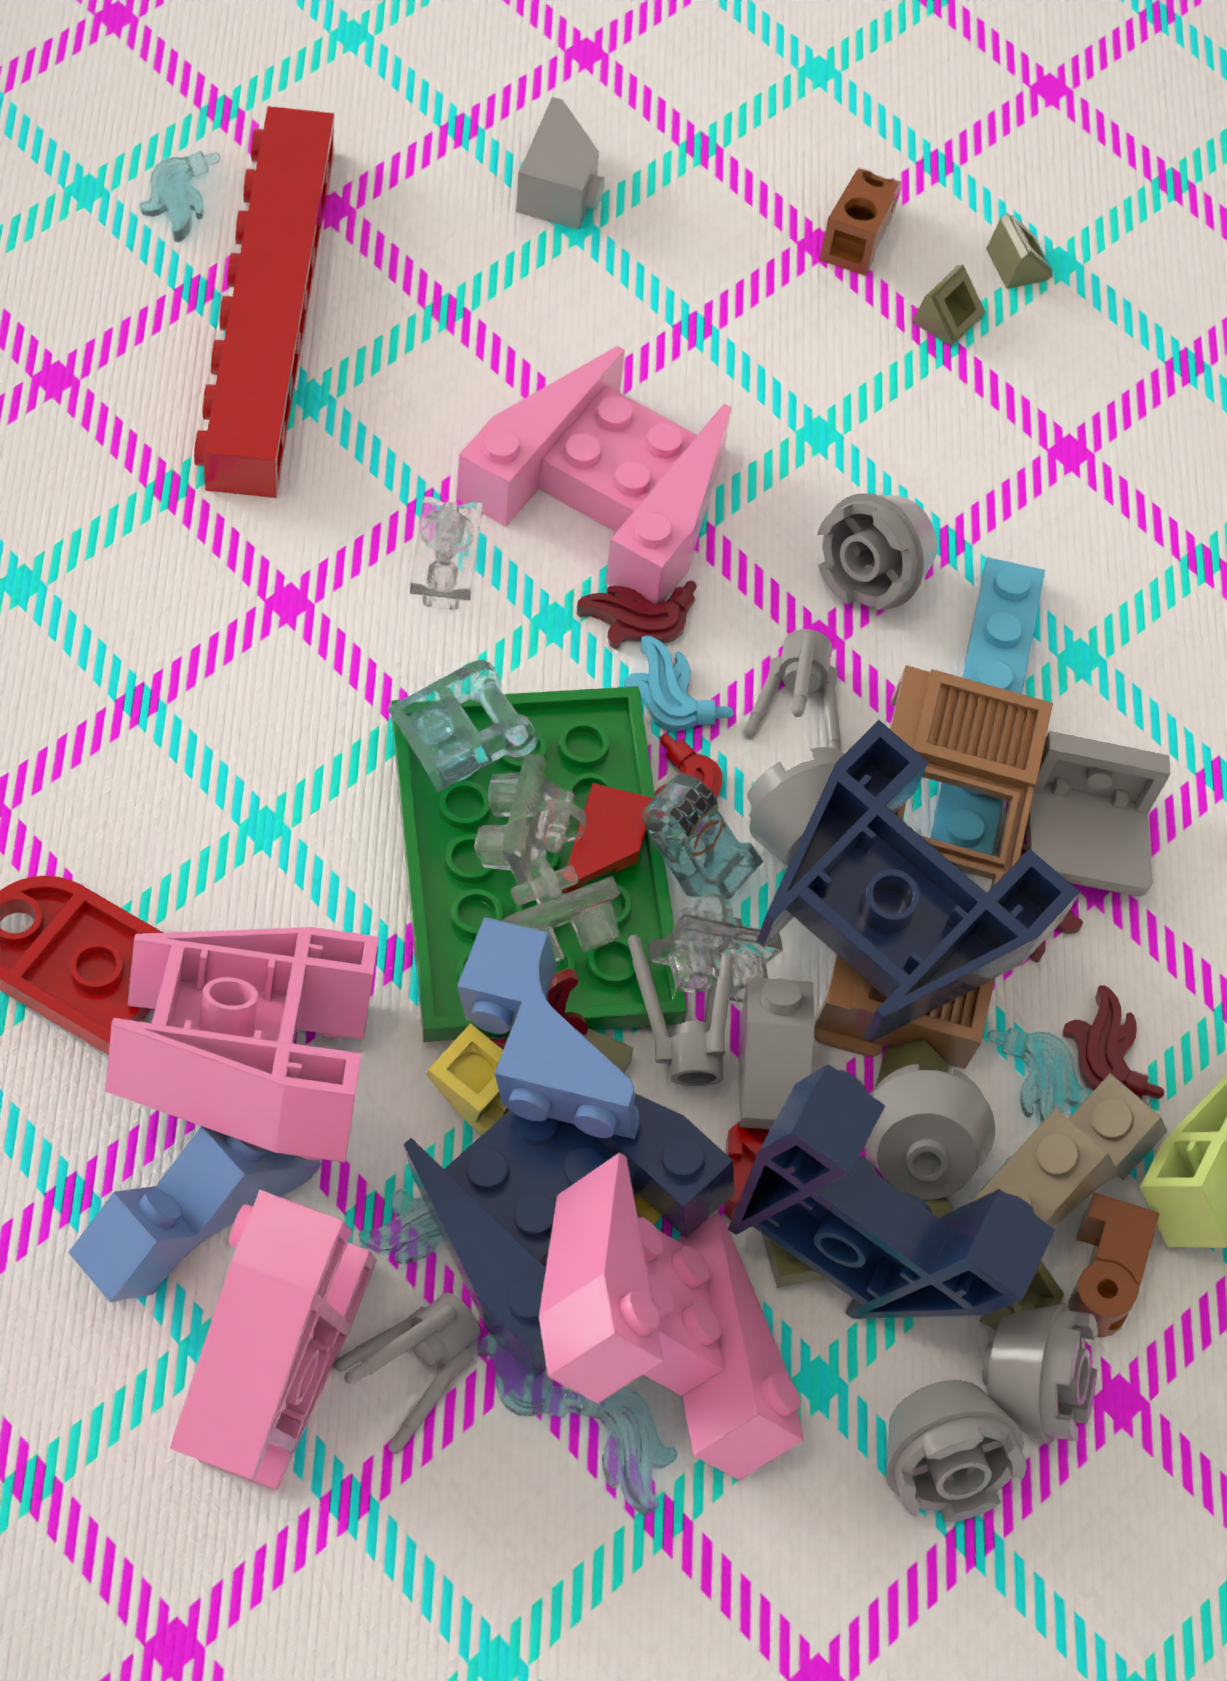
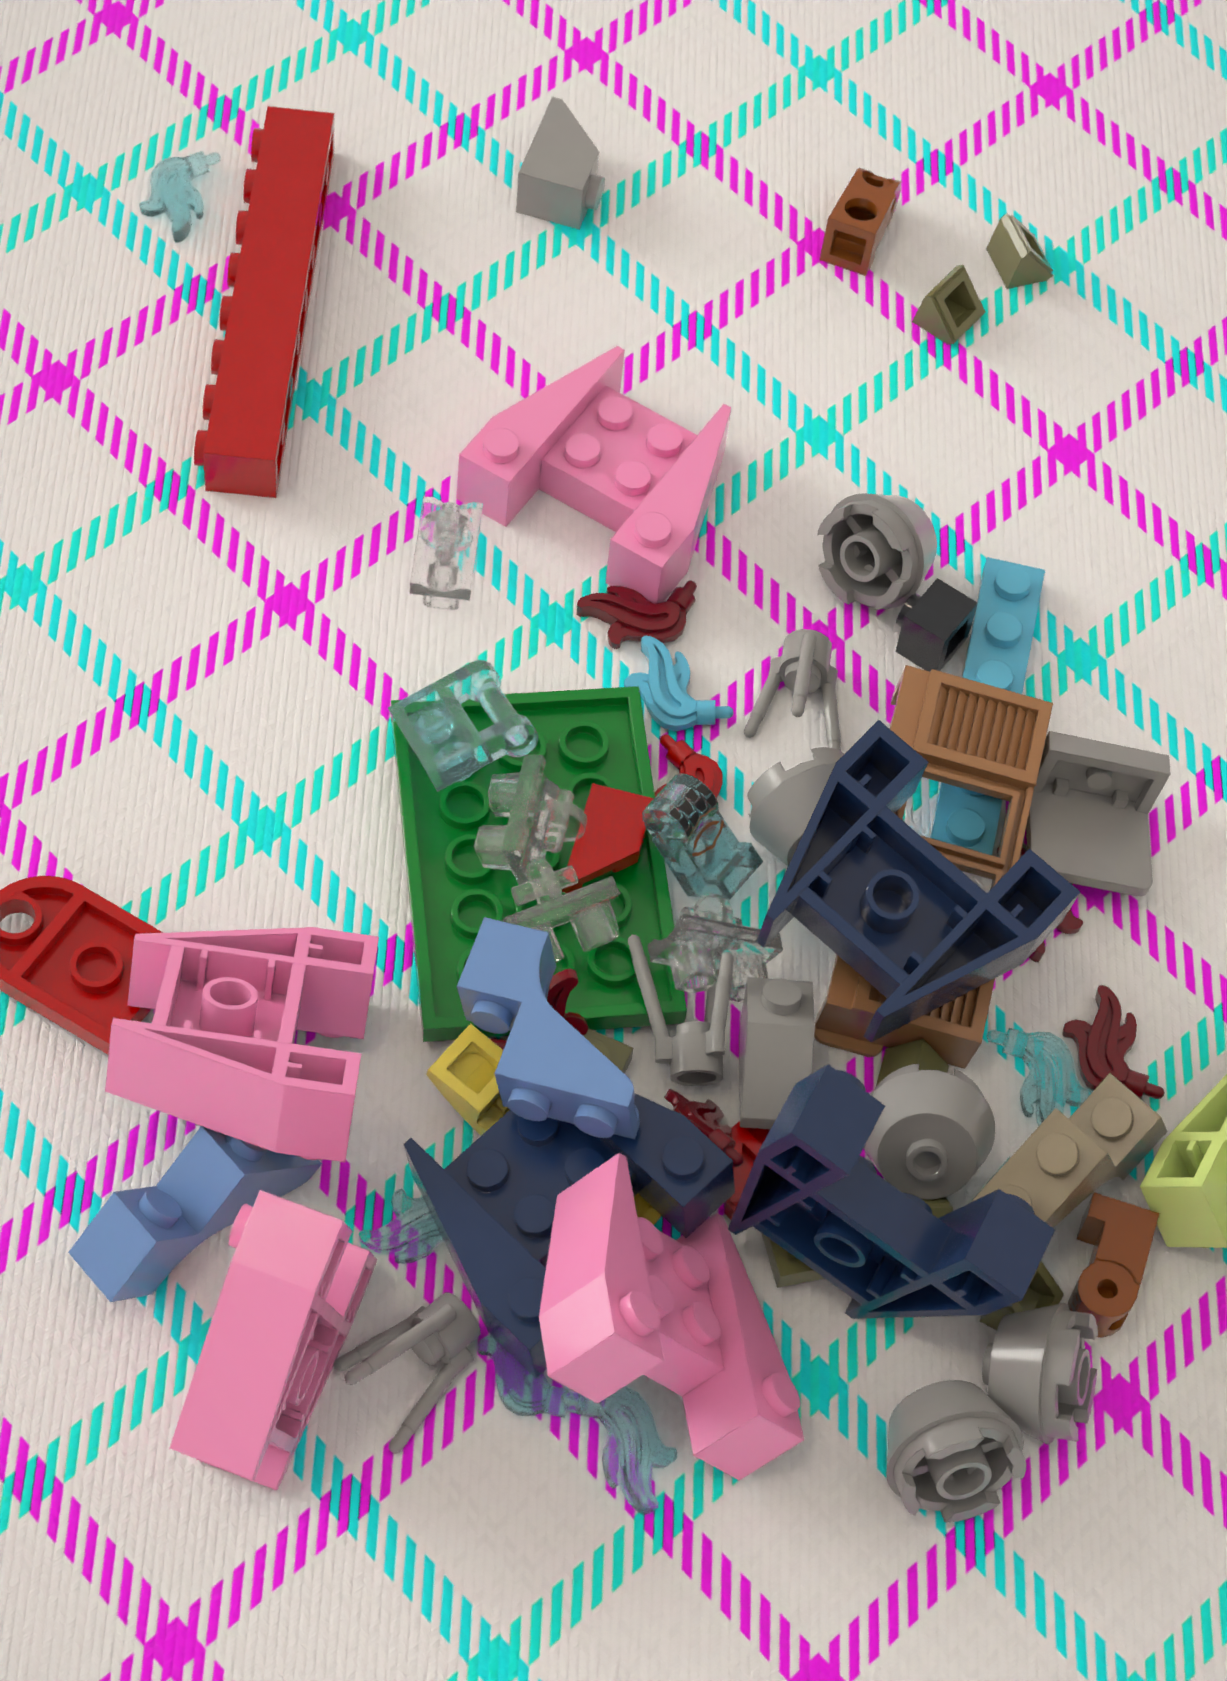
none -> dark red piece [664,1089,743,1167]
none -> black plate [895,578,978,672]

